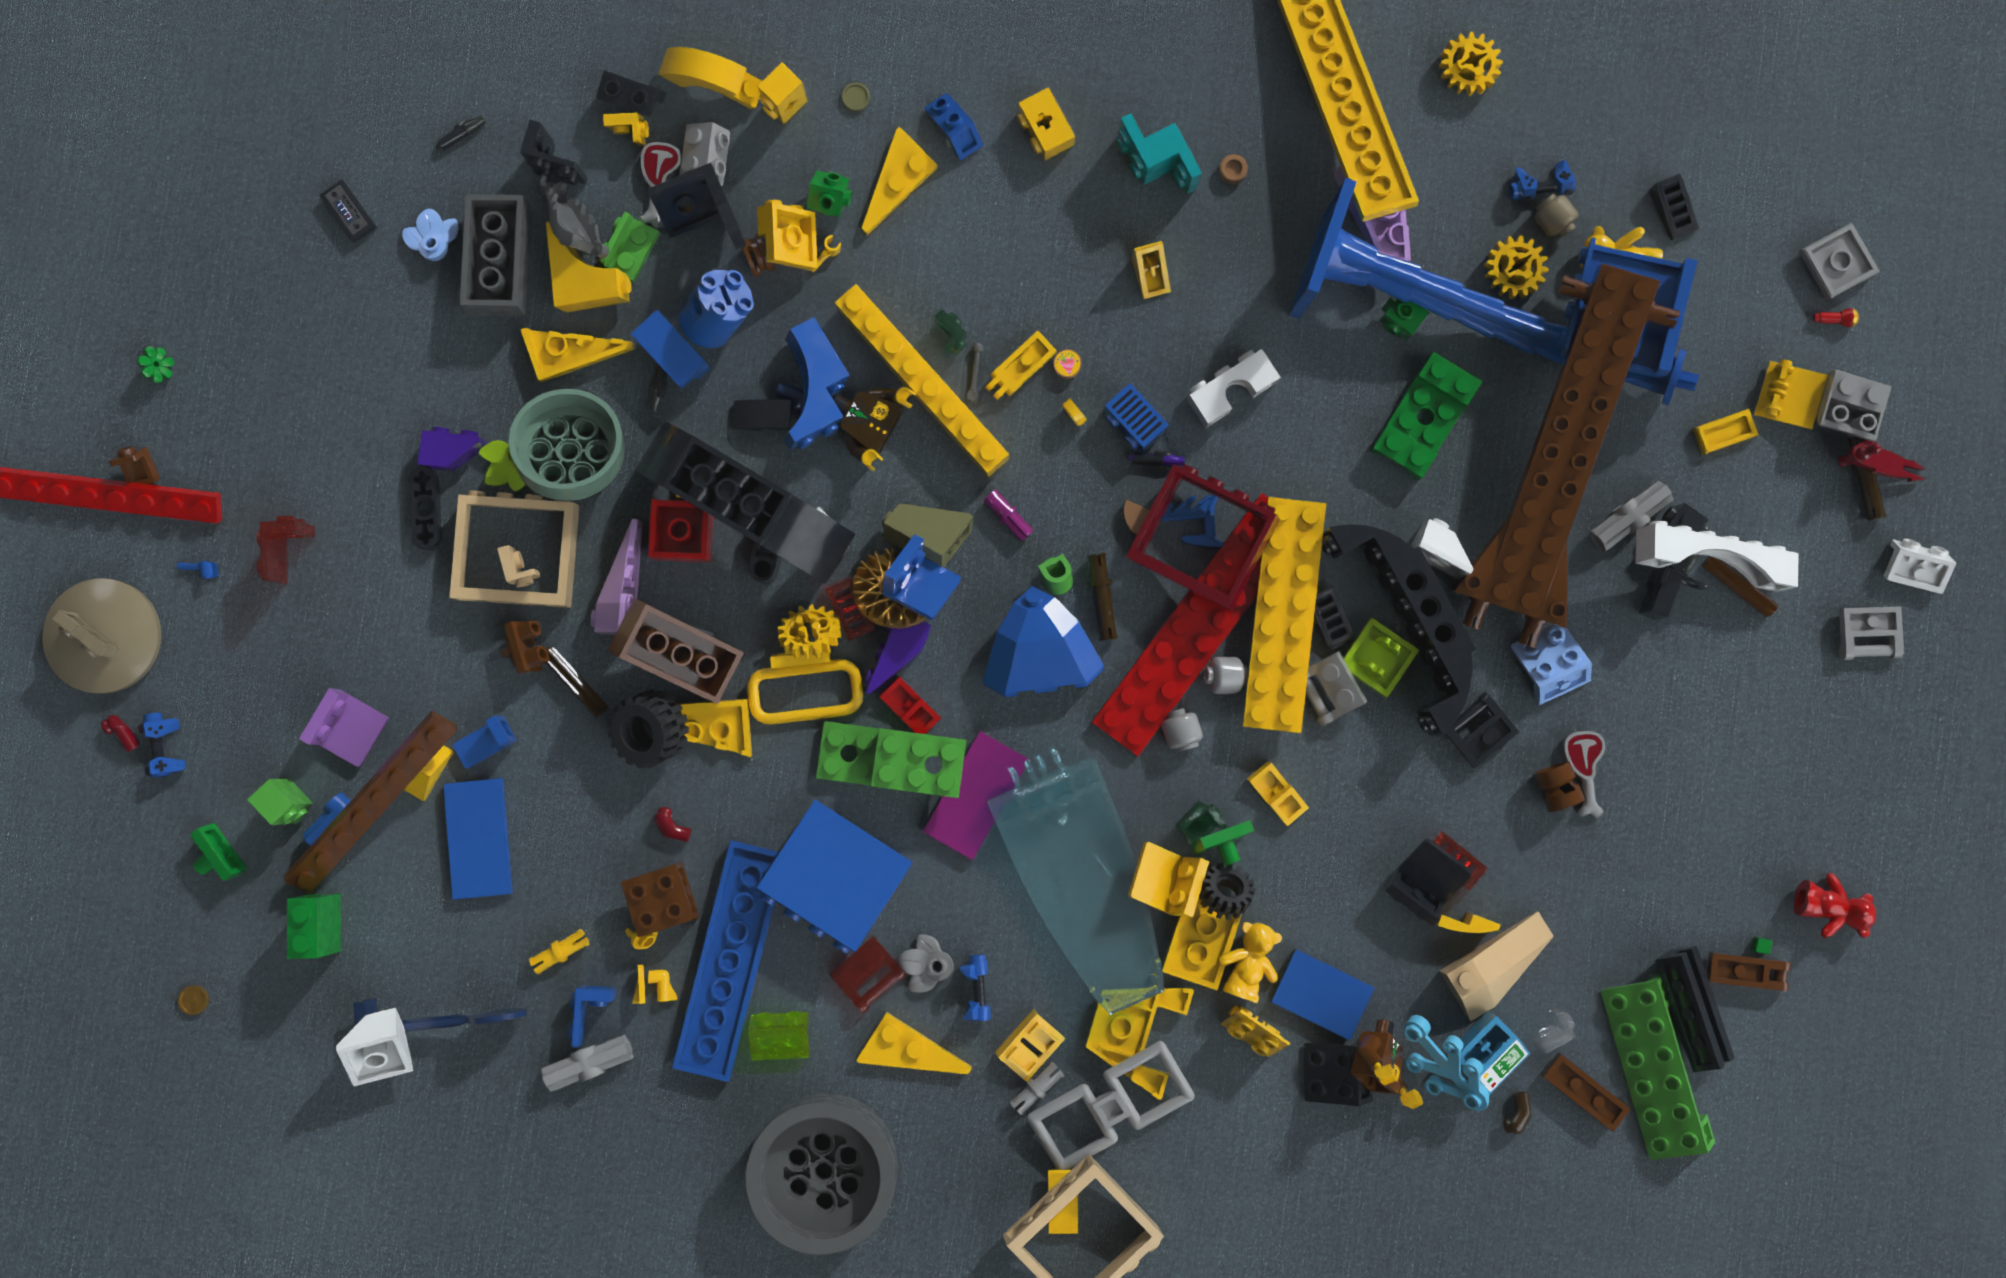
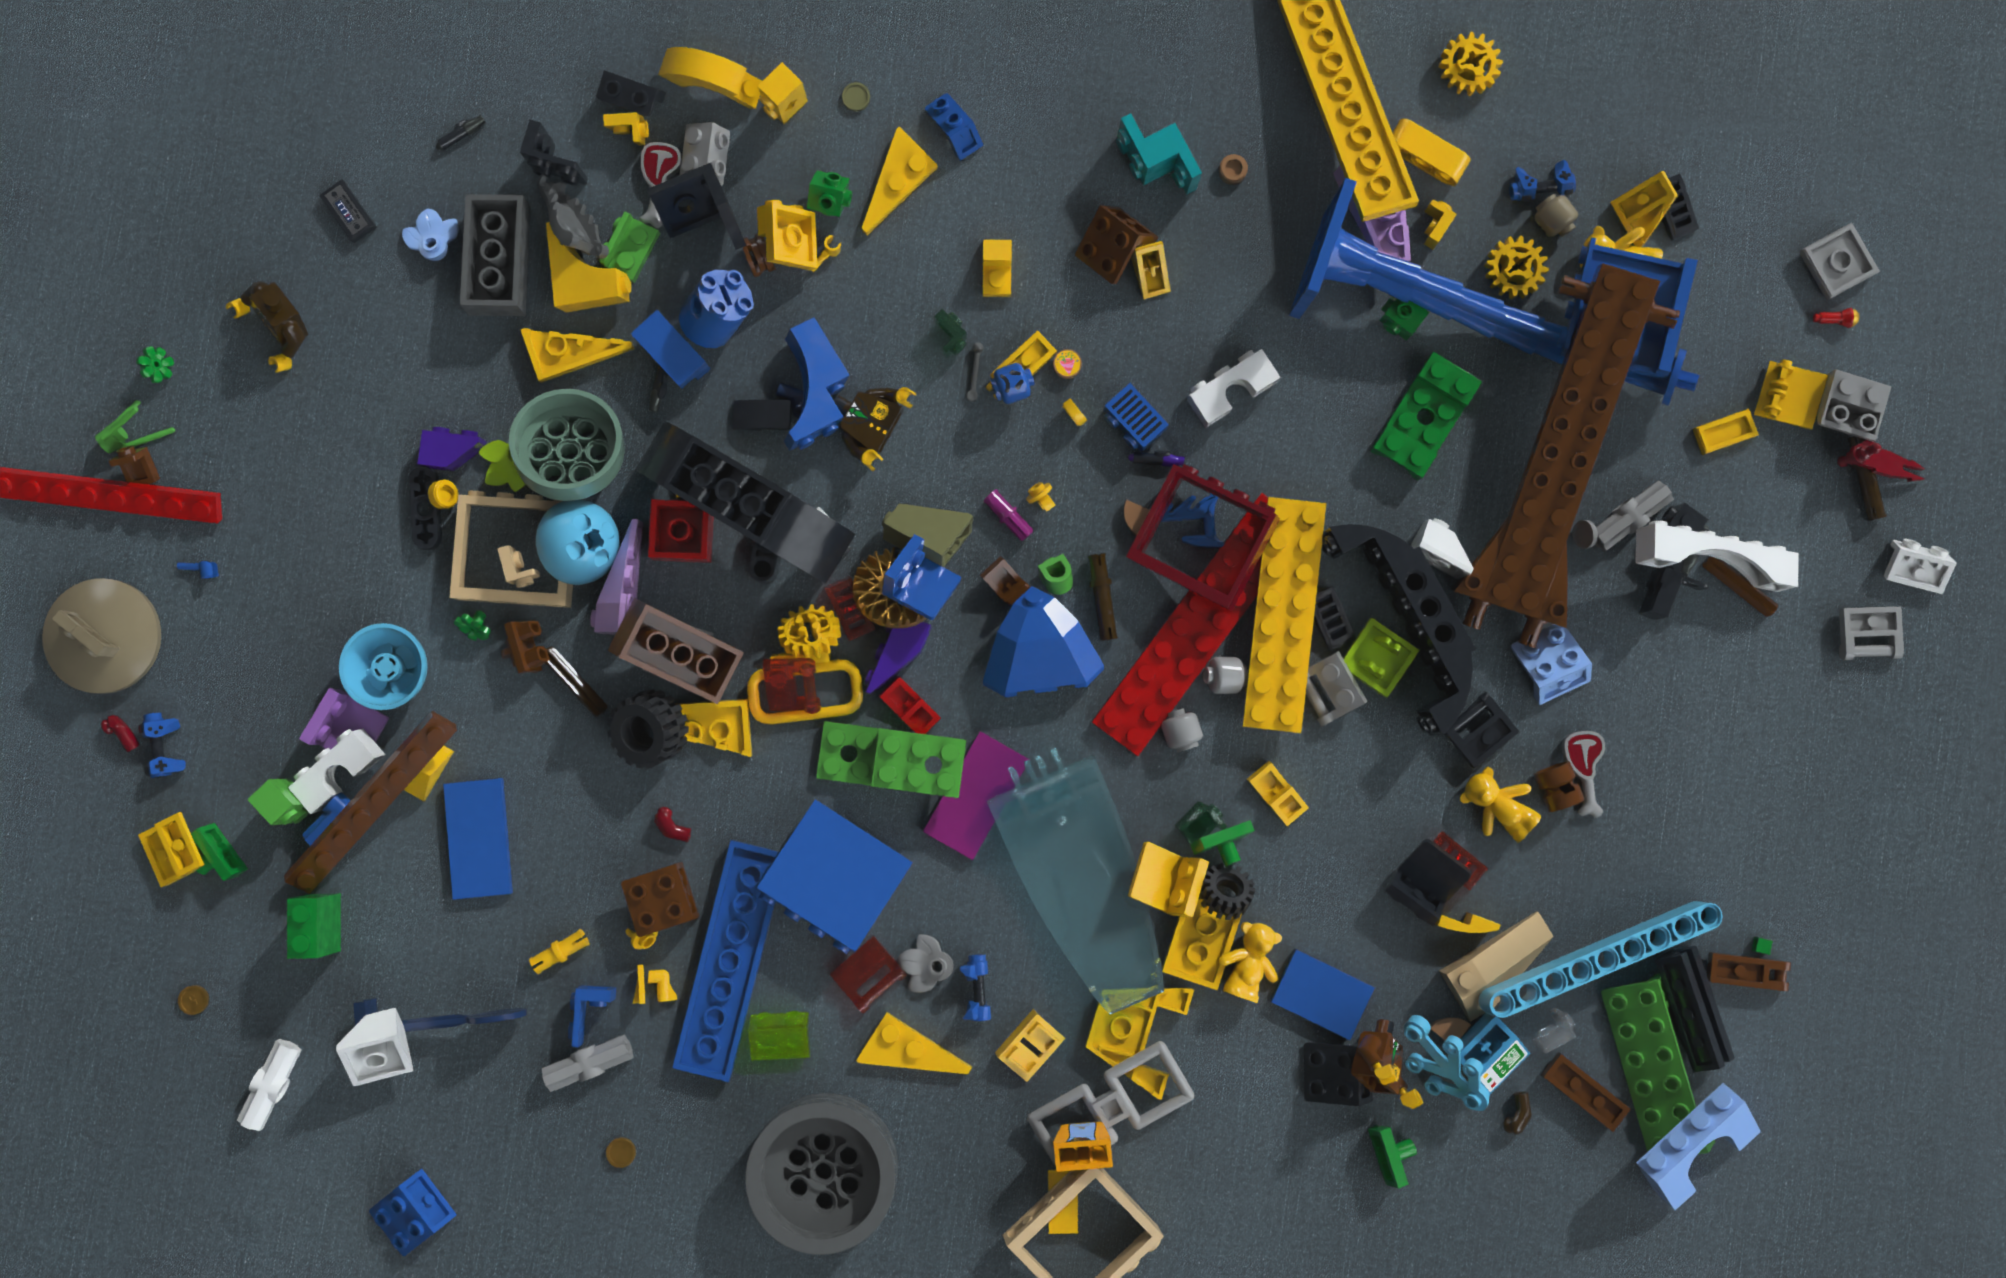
clear red bracket [256,516,316,584] -> none
blue bracket [453,715,518,768] -> none
yellow brick [834,284,1009,478] -> none
light grey pin [1010,1062,1065,1116] -> none
yellow brick [1016,87,1075,161] -> none
yellow hinge [1221,1005,1290,1057] -> none
red piece [1793,873,1876,939] -> none
none -> bright green plant [95,400,175,454]
none -> yellow slope [138,812,204,887]
none -> dark brown torso [226,281,309,373]
none -> white piece [237,1039,302,1131]
none -> white arch [288,728,386,814]
none -> medium azure piece [339,623,428,710]
none -> blue bracket [369,1169,457,1256]
none -> yellow tile [428,479,458,509]
none -> green plant [454,610,491,641]
none -> medium azure piece [536,499,620,585]
none -> pearl gold piece [606,1137,636,1168]
none -> clear red plate [763,658,821,714]
none -> reddish brown bracket [980,556,1030,606]
none -> yellow slope [983,240,1012,297]
none -> blue head [990,363,1035,404]
none -> yellow plate [1026,482,1055,512]
none -> light orange torso [1053,1121,1113,1172]
none -> reddish brown bracket [1075,205,1158,284]
none -> green tile [1368,1125,1417,1189]
none -> yellow beam [1392,118,1471,186]
none -> yellow bracket [1424,200,1457,250]
none -> medium nougat tile [1430,1017,1471,1041]
none -> yellow piece [1460,767,1541,843]
none -> medium azure beam [1479,901,1723,1018]
none -> light grey piece [1572,520,1598,549]
none -> yellow wing [1610,171,1678,248]
none -> light blue arch [1636,1083,1761,1210]

